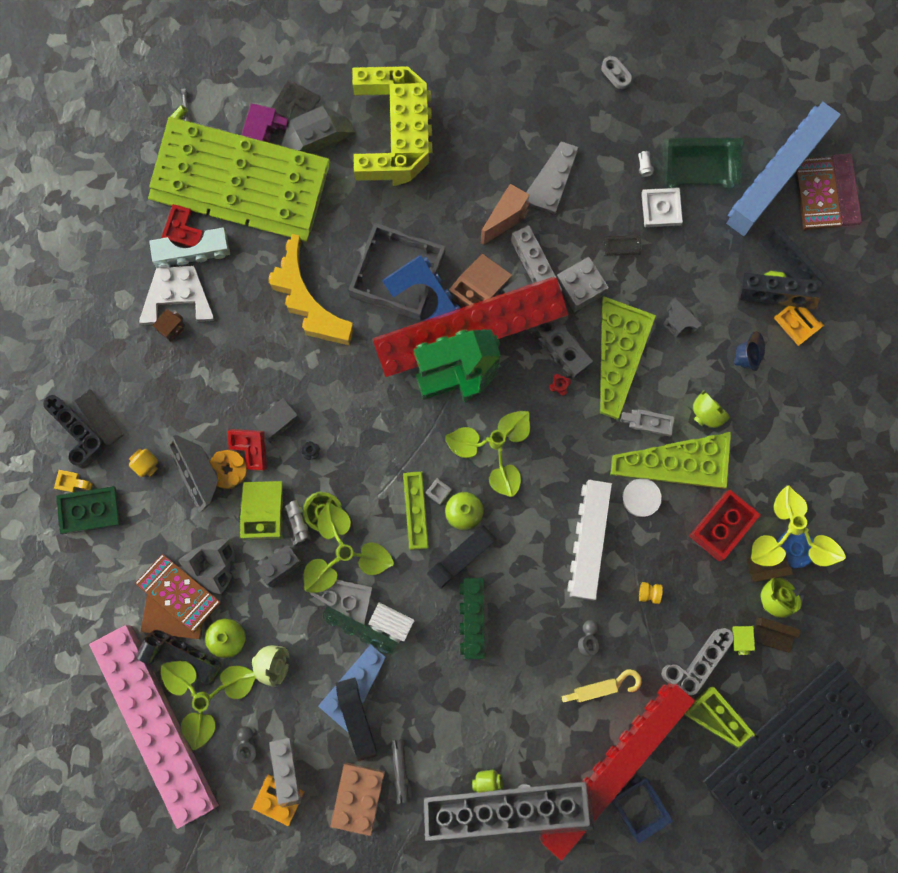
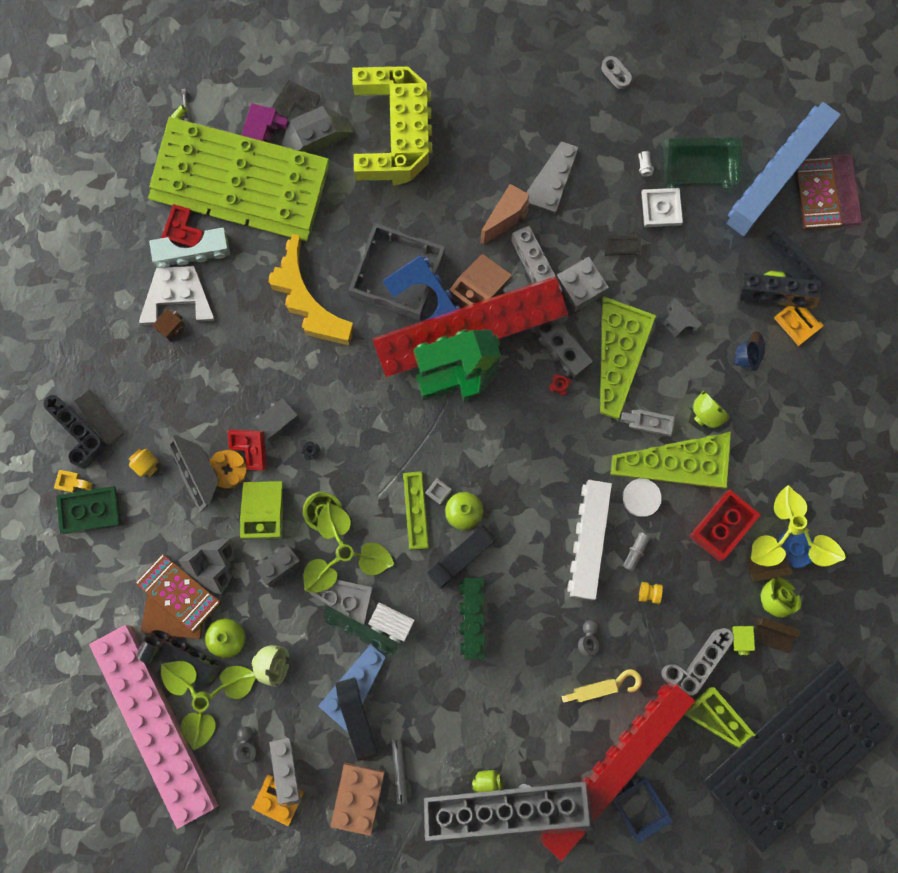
light grey plate [283,500,308,546] -> none
lime plant [445,411,530,497] -> none
none -> light grey axle [623,532,651,571]

